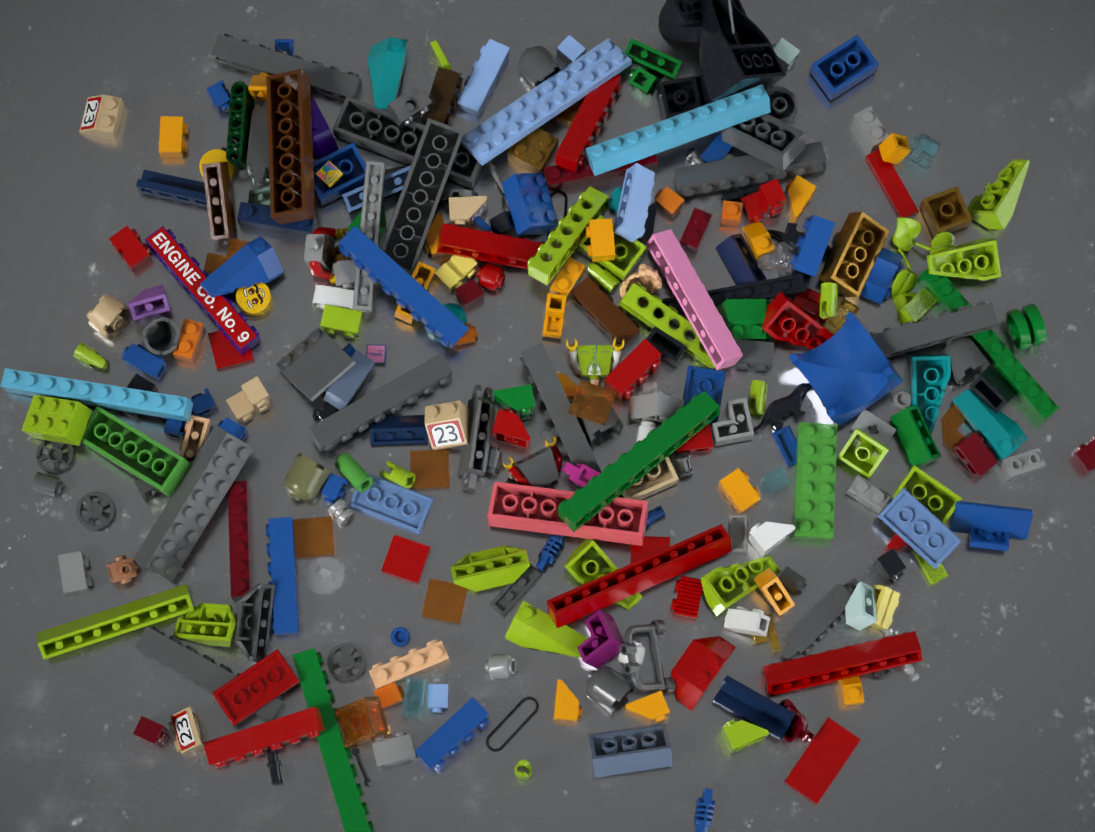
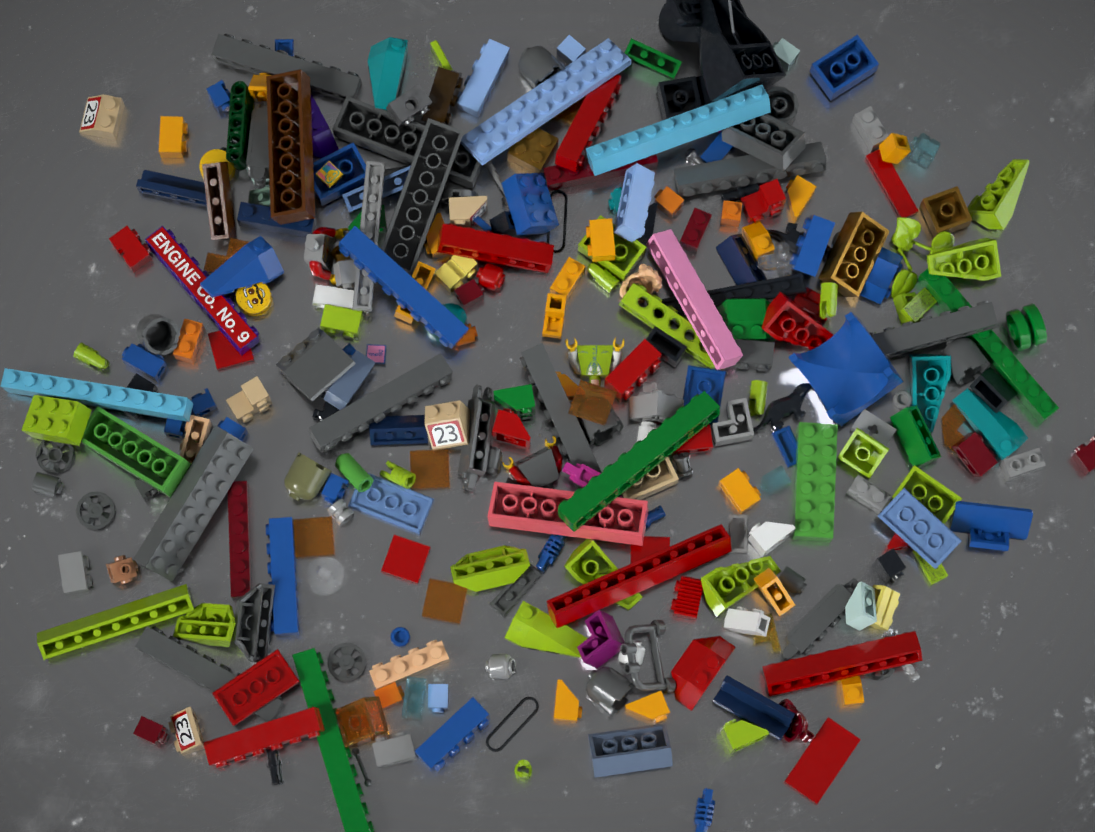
tan brick [87,294,131,340] -> none
medium lavender slope [128,284,170,321] -> none
lime brick [527,186,609,285] -> none
reddish brown brick [571,277,640,350] -> none
green brick [628,67,661,96] -> none
clear yellow brick [829,299,860,331] -> none

